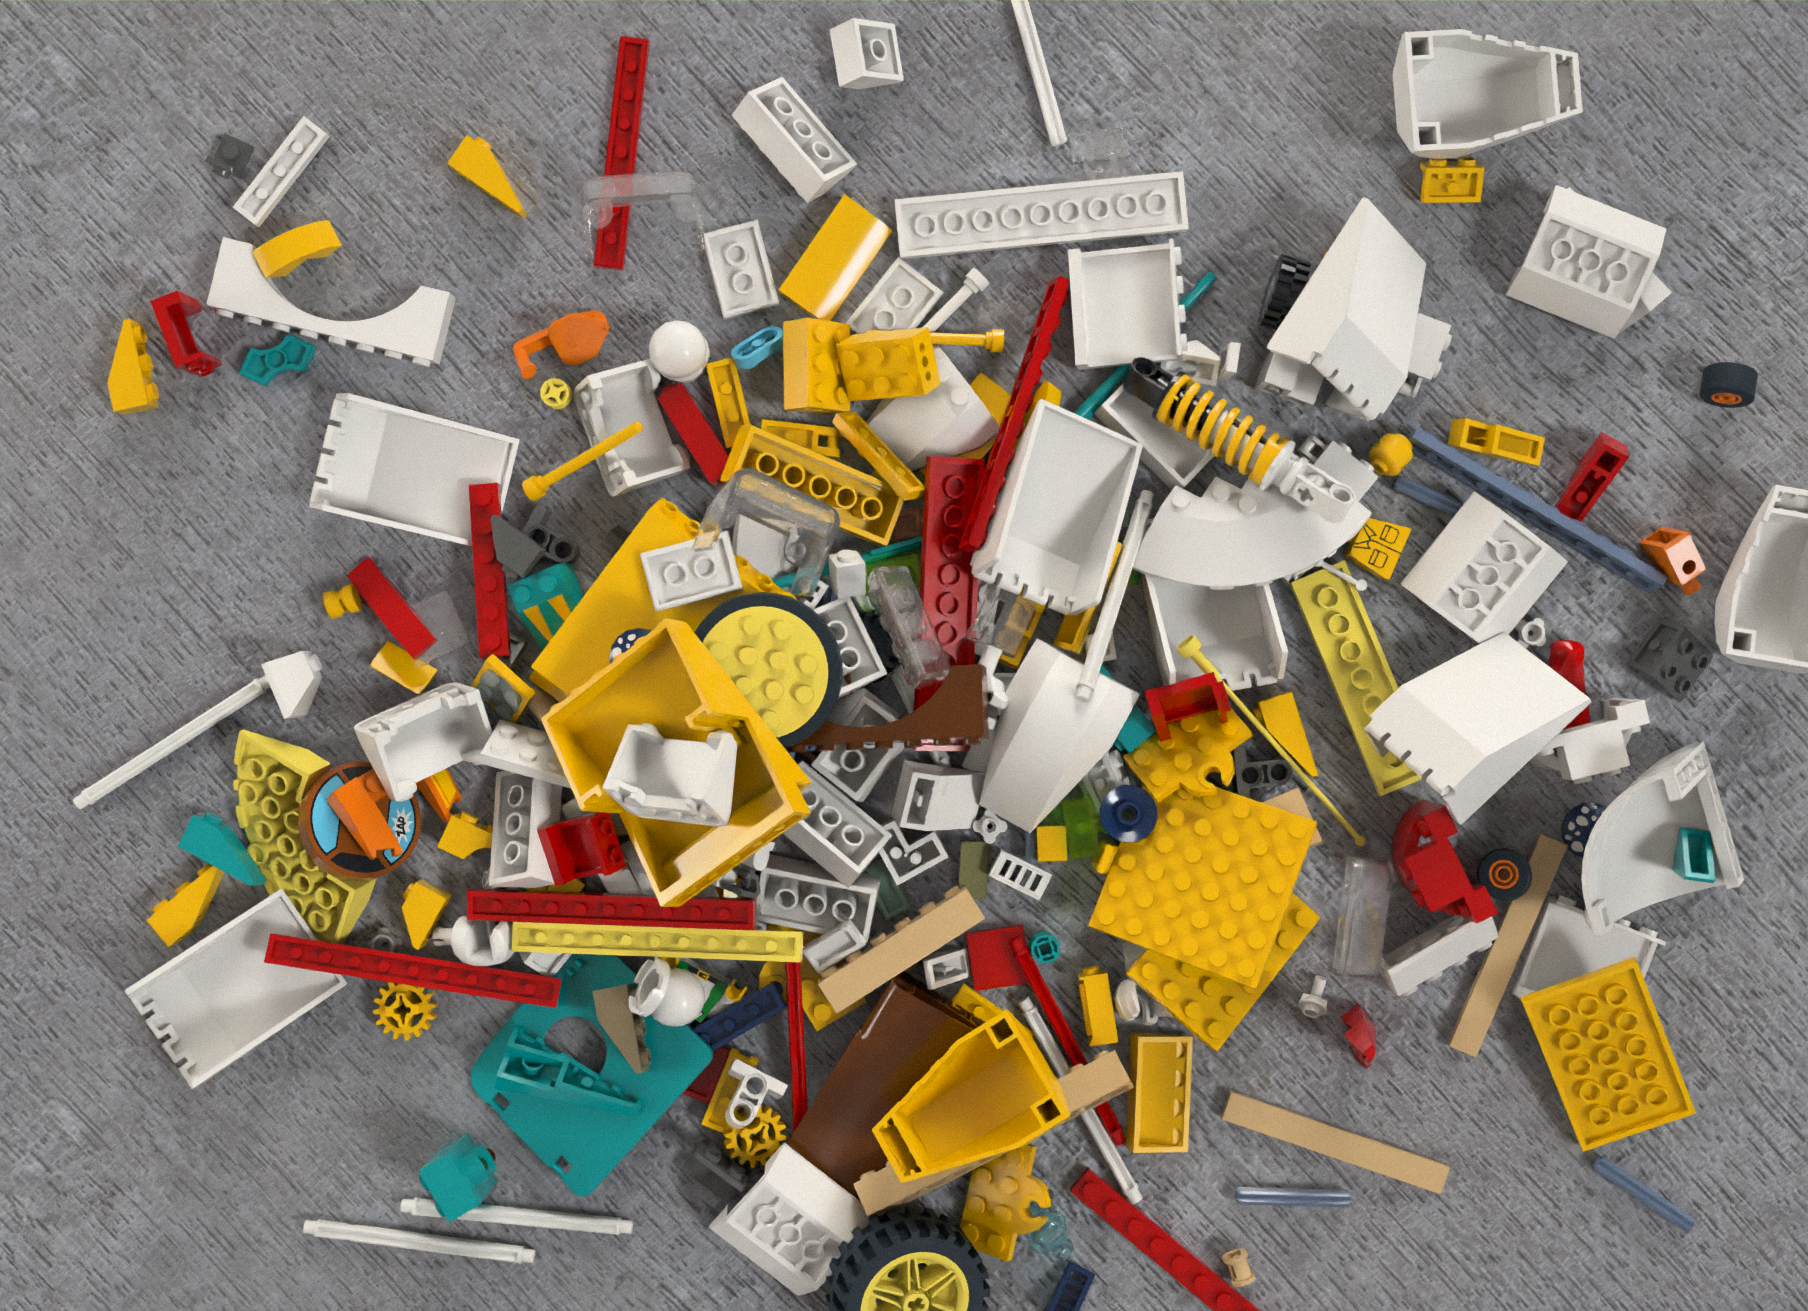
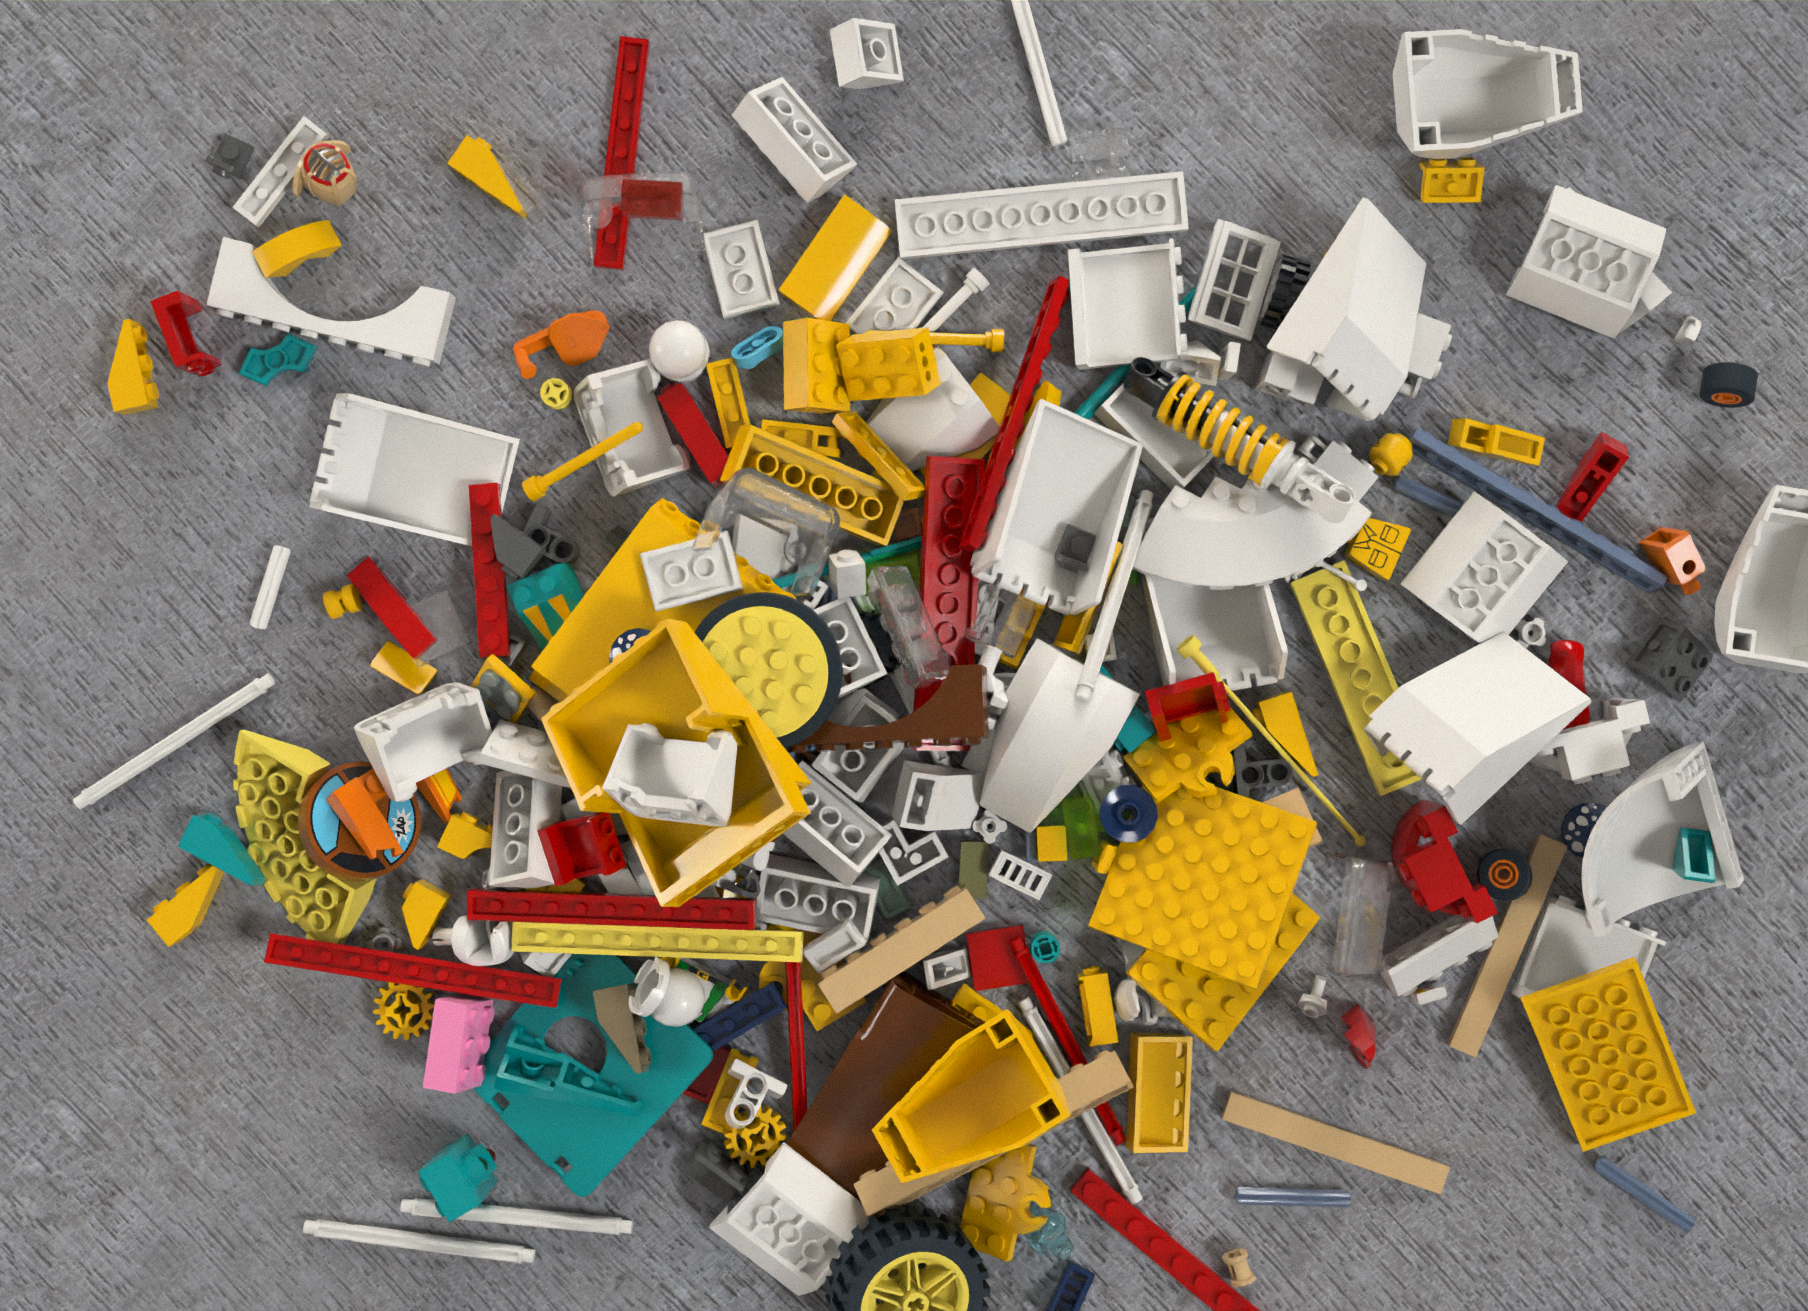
white windscreen [124,888,347,1090] -> none
white slope [261,651,322,719] -> none
none -> white axle [250,545,290,629]
none -> tan piece [292,140,357,207]
none -> bright pink brick [423,994,494,1094]
none -> clear red panel [621,179,685,220]
none -> dark grey bracket [1054,524,1096,573]
none -> white piece [1187,219,1281,342]
none -> white tile [1411,982,1447,1005]
none -> white tile [1675,315,1701,346]

